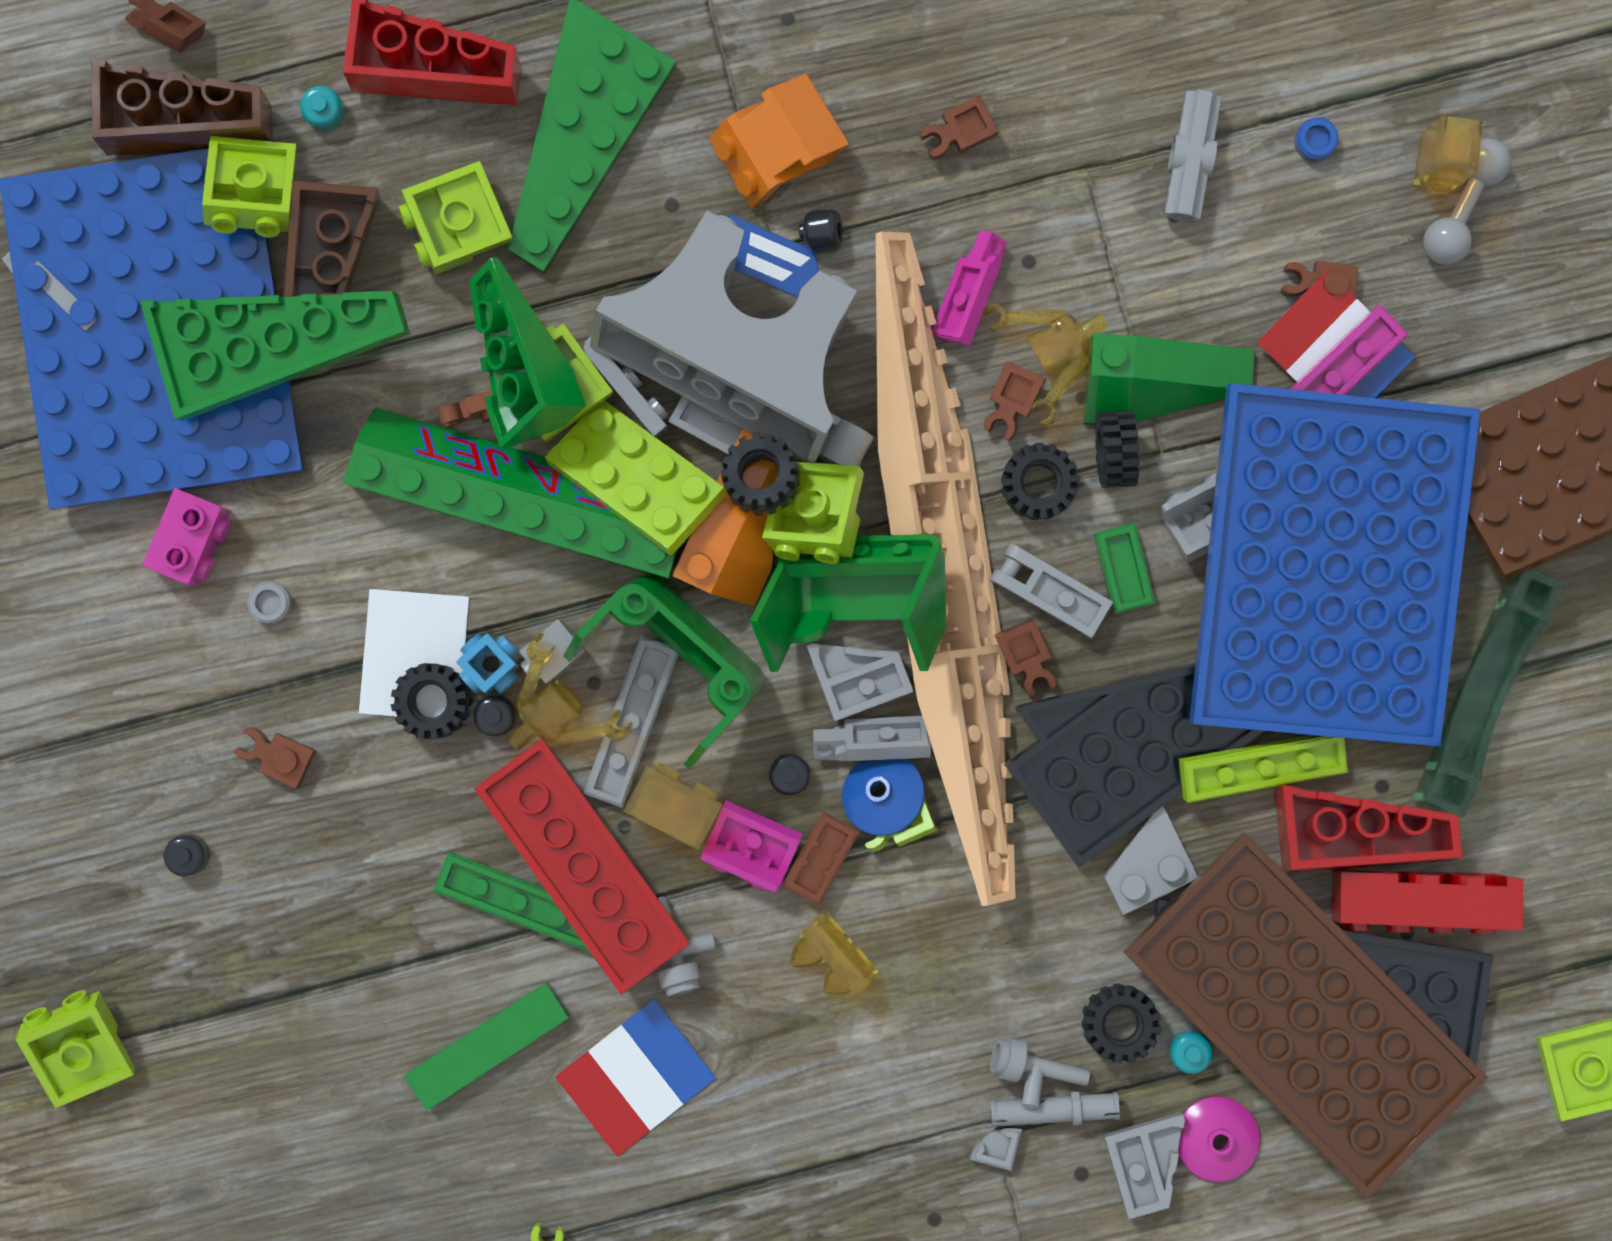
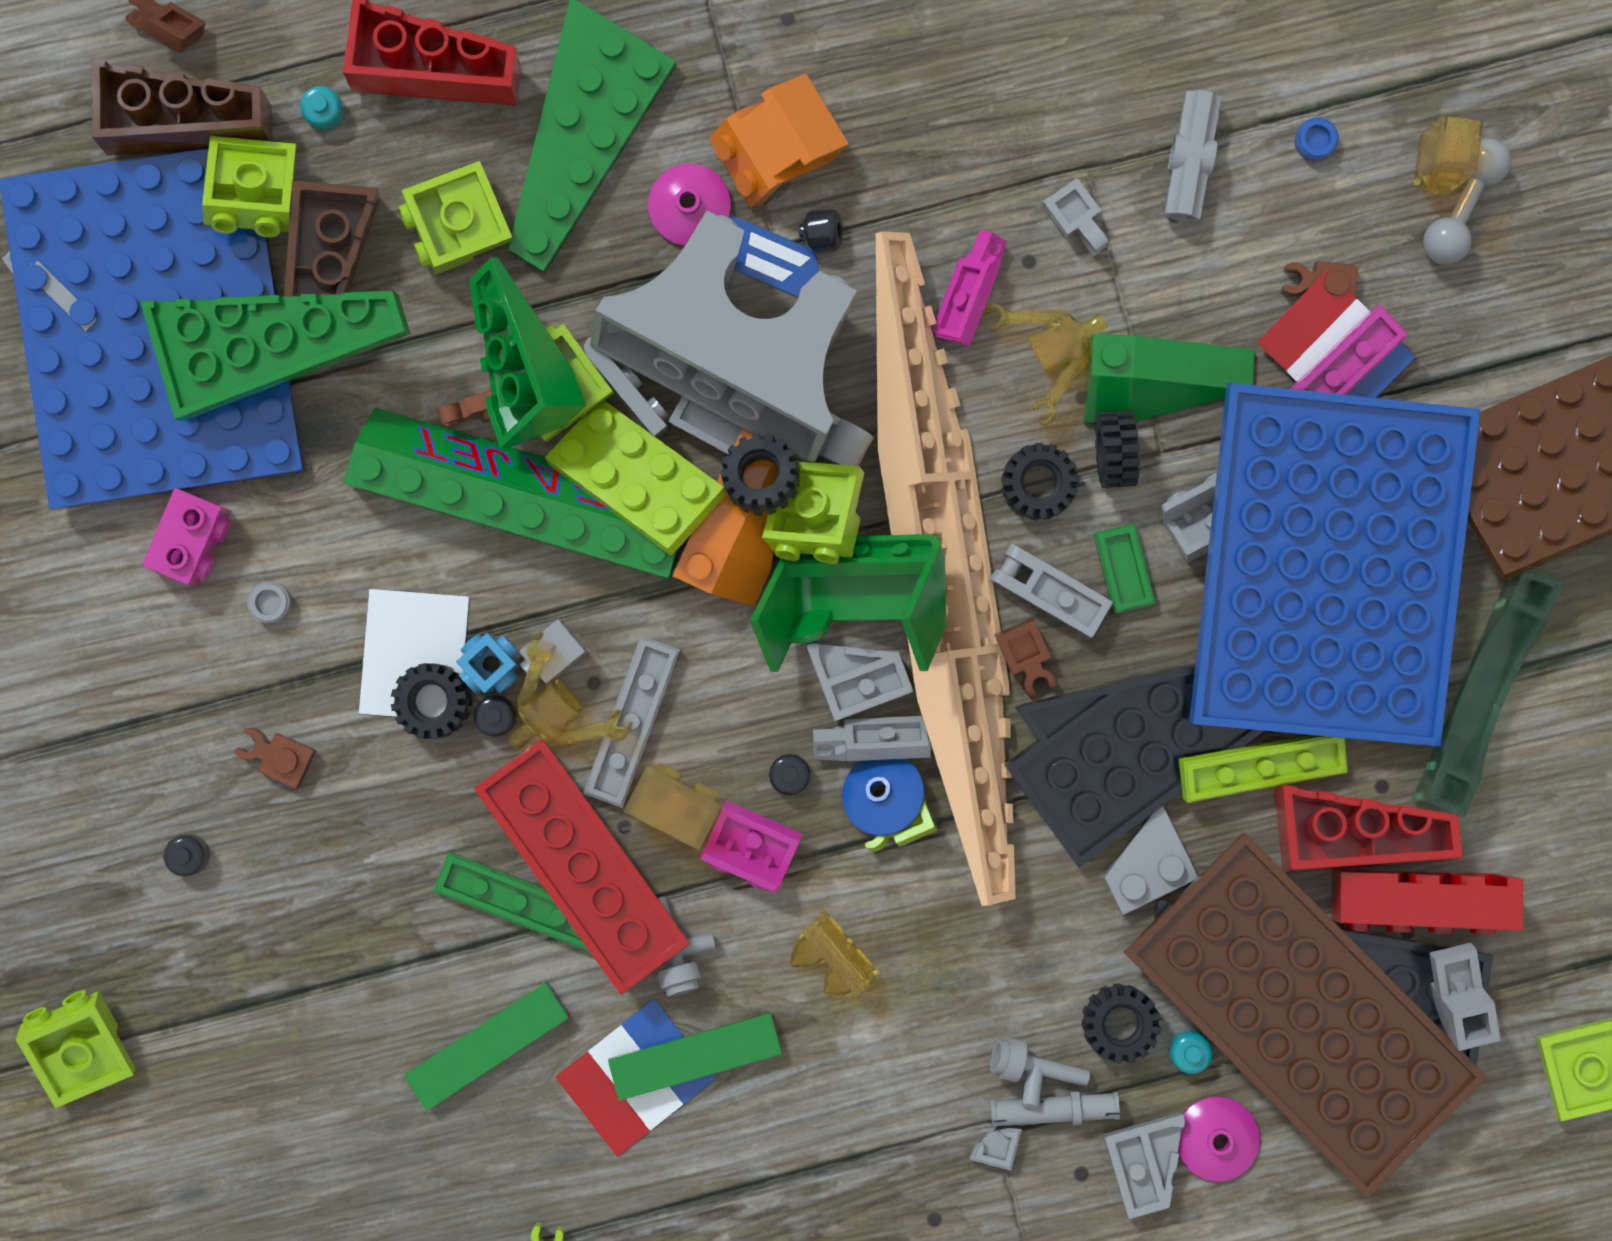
green windscreen [563,575,764,770] -> none
copper plate [782,811,860,906] -> none
copper plate [919,95,999,160] -> none
copper plate [984,361,1047,440] -> none
none -> green tile [608,1012,782,1101]
none -> dark pink dish [648,164,731,246]
none -> light grey plate [1042,178,1109,257]
none -> light grey brick [1430,943,1501,1051]

